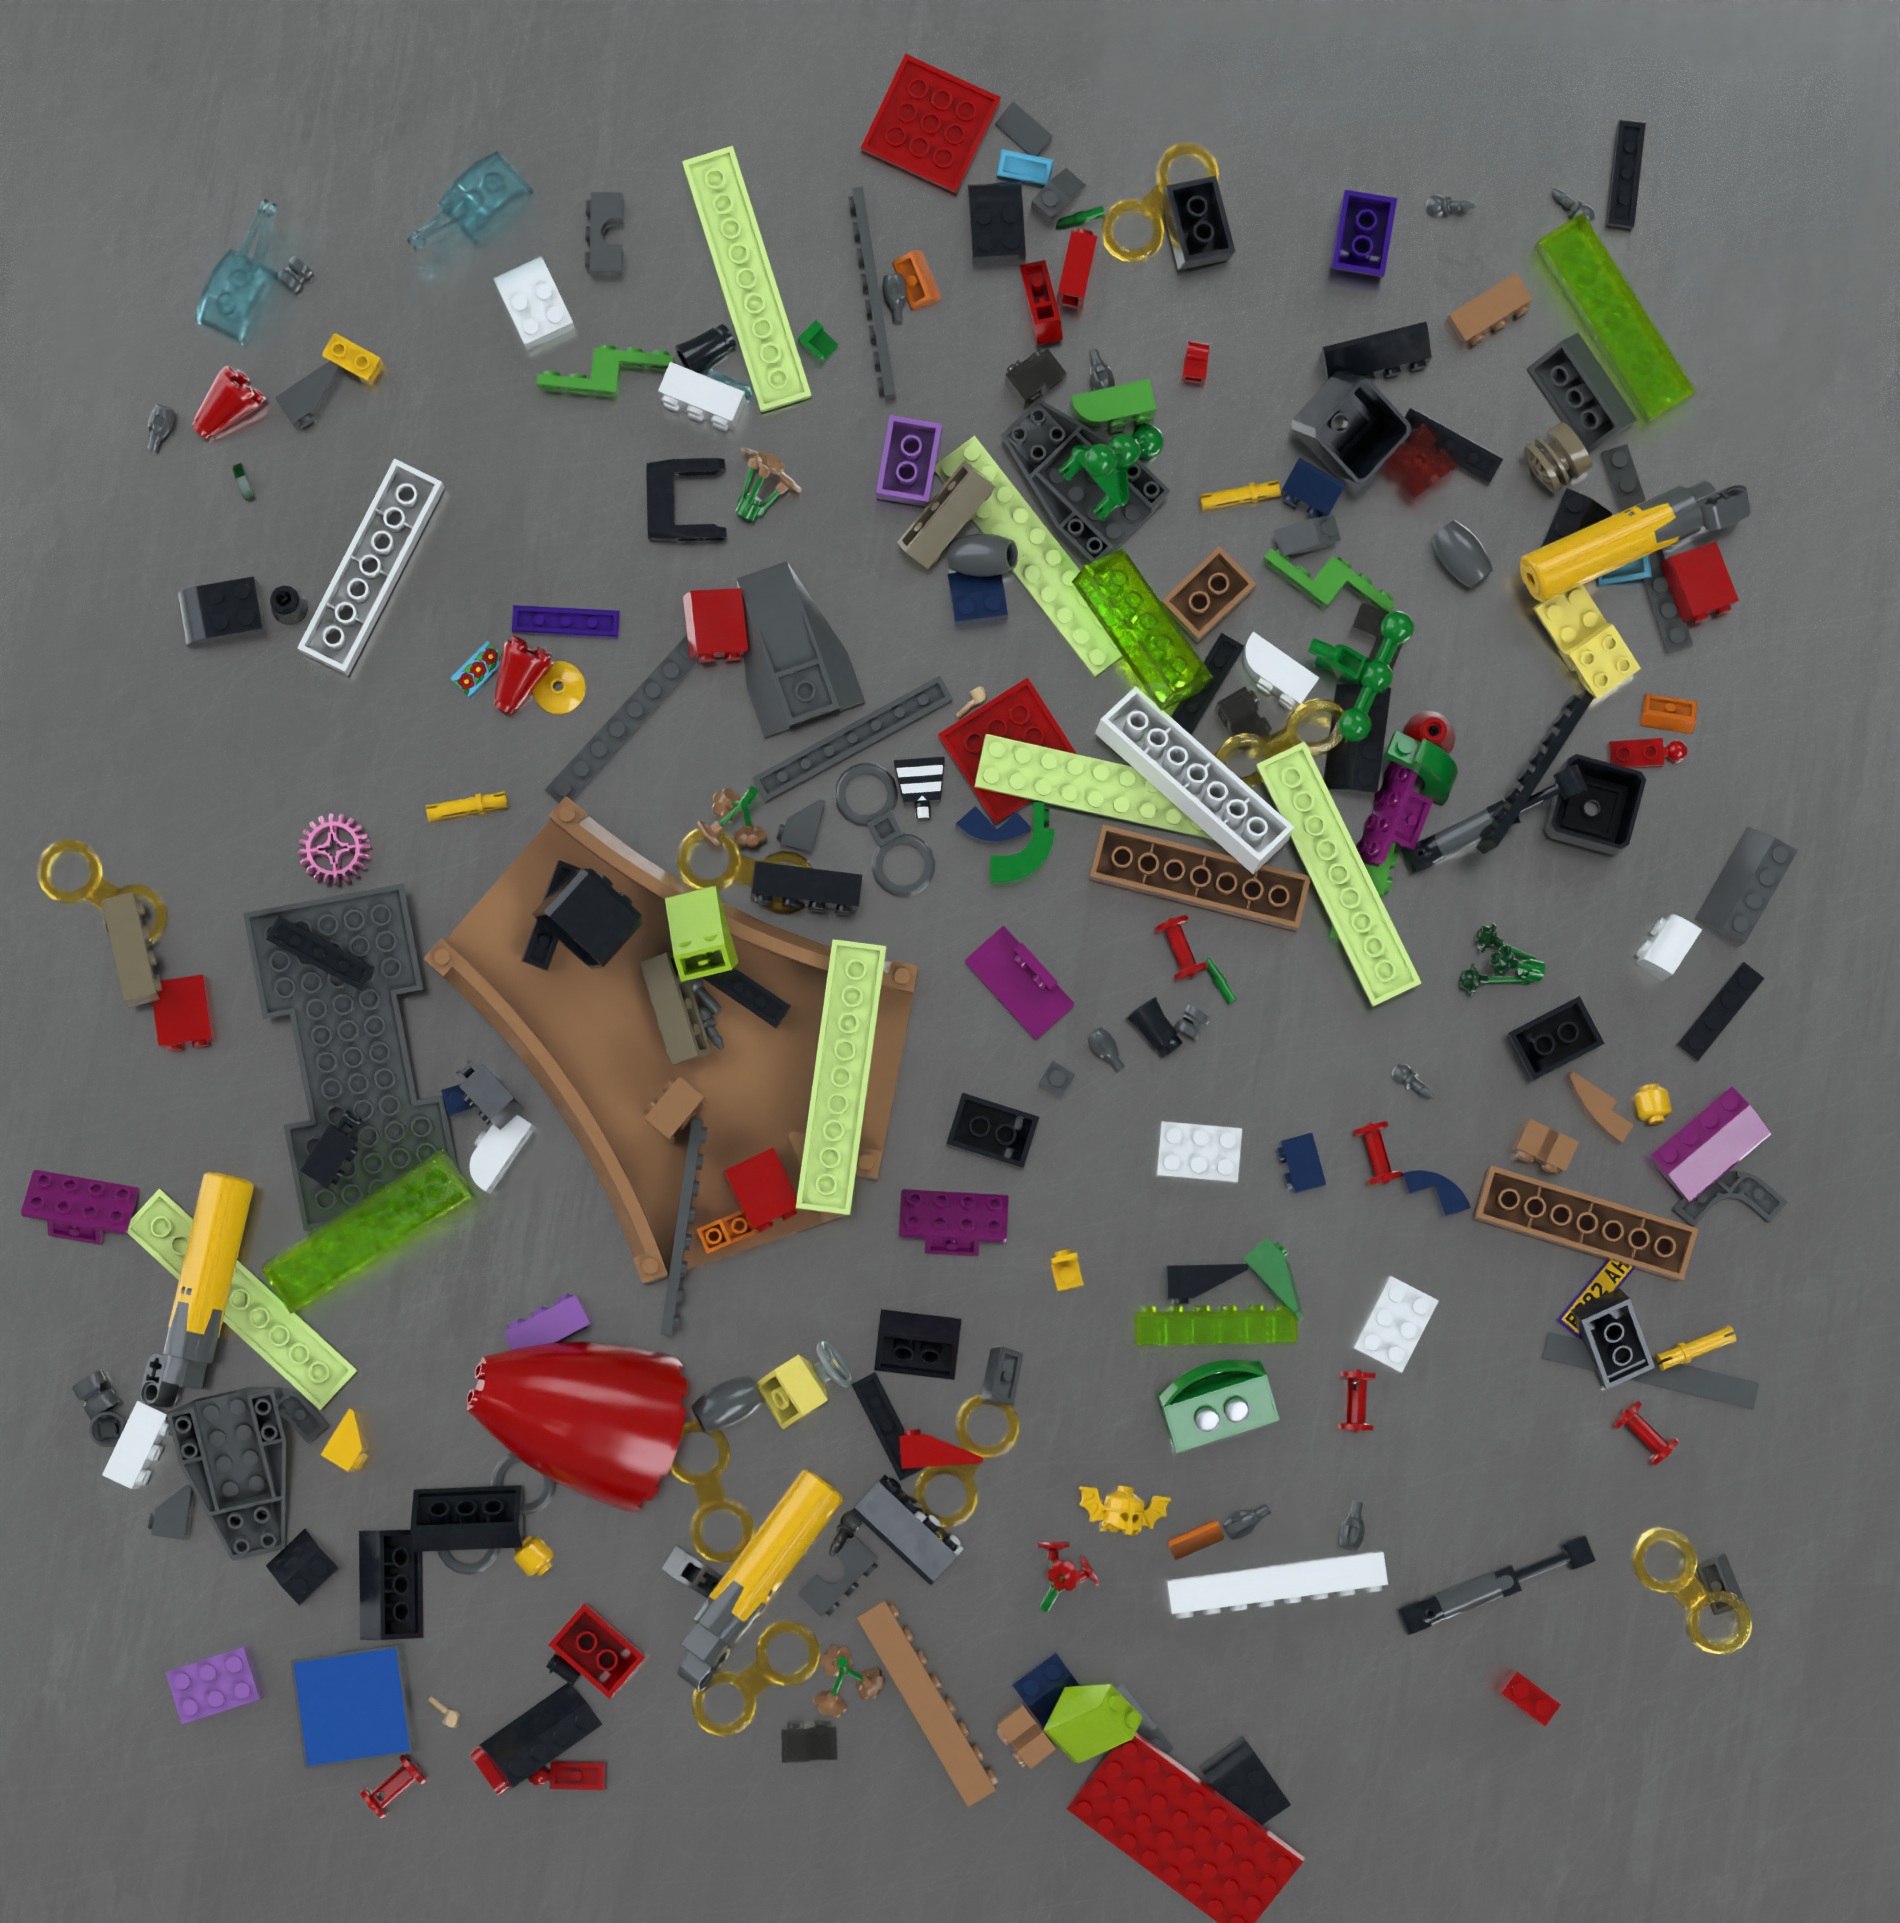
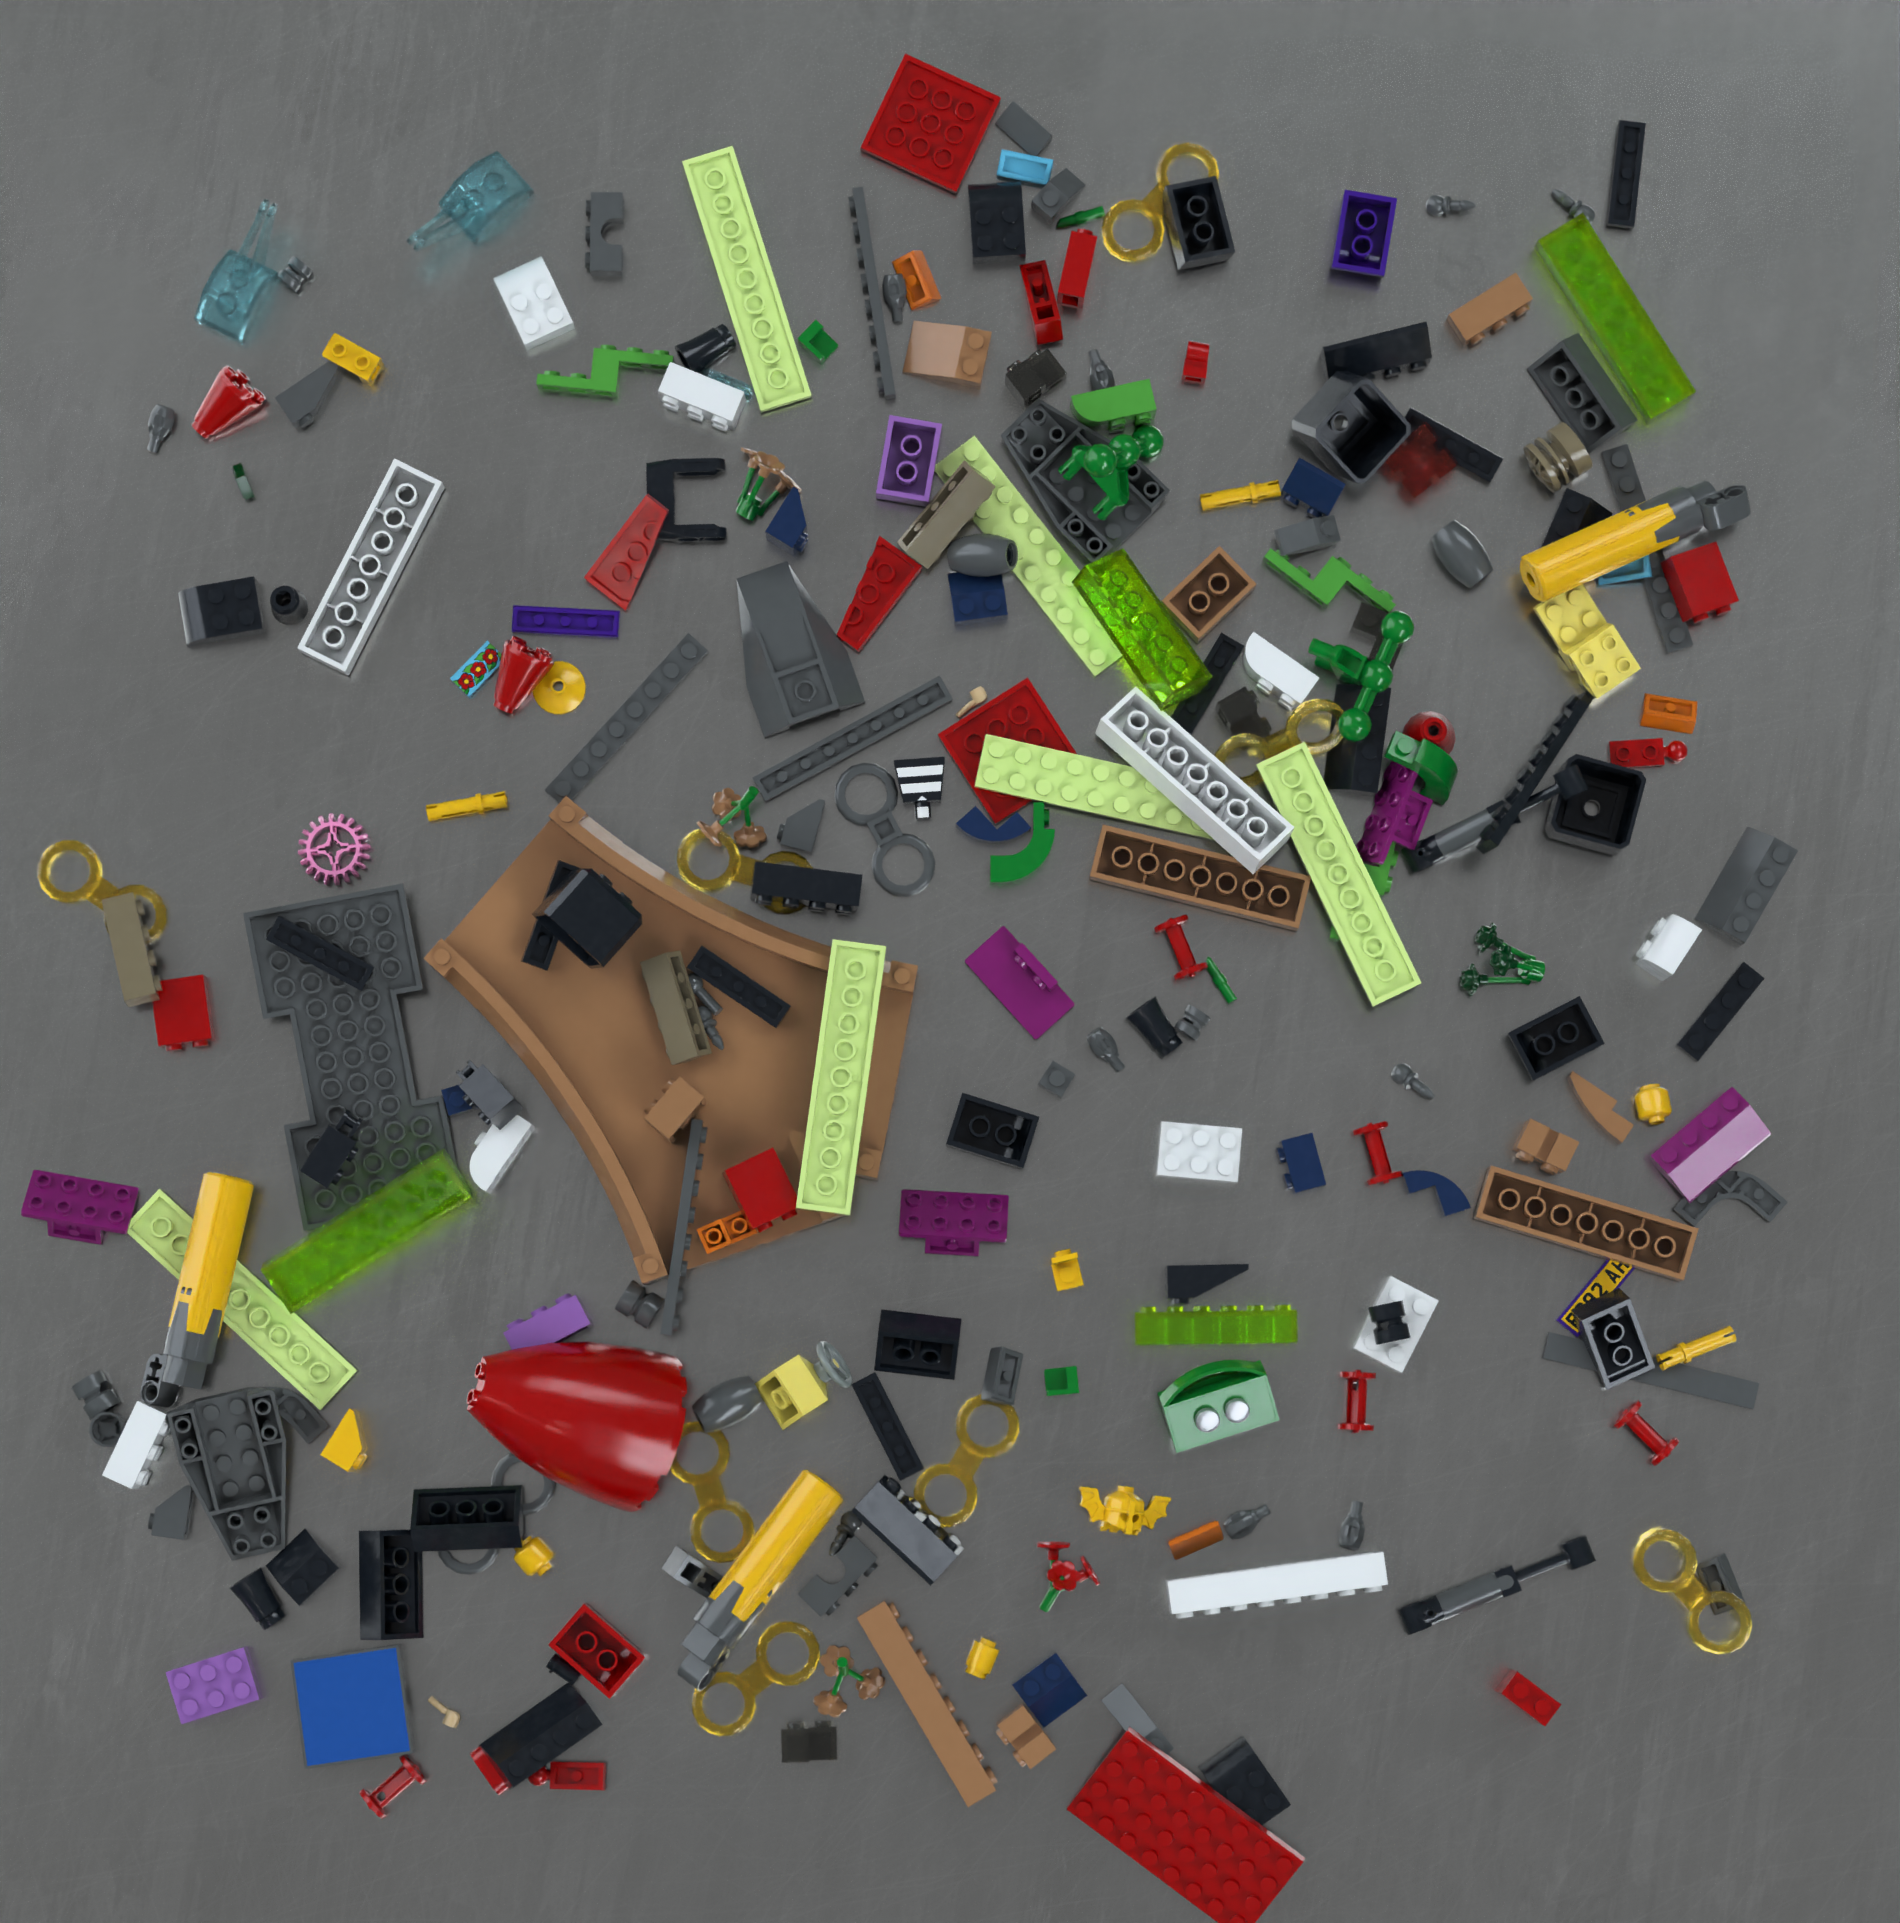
lime slope [665,885,739,982] -> none
red brick [683,588,748,662] -> none
red slope [899,1429,983,1469] -> none
lime slope [1043,1684,1143,1764] -> none
green slope [1244,1238,1304,1322] -> none
none -> black plant [229,1567,286,1630]
none -> red wing [584,494,669,611]
none -> dark grey wheel [615,1280,665,1329]
none -> dark blue slope [765,486,809,556]
none -> red wing [837,536,923,653]
none -> medium nougat slope [903,321,992,389]
none -> yellow brick [965,1637,1000,1680]
none -> green panel [1044,1366,1079,1396]
none -> black wheel [1368,1300,1410,1345]

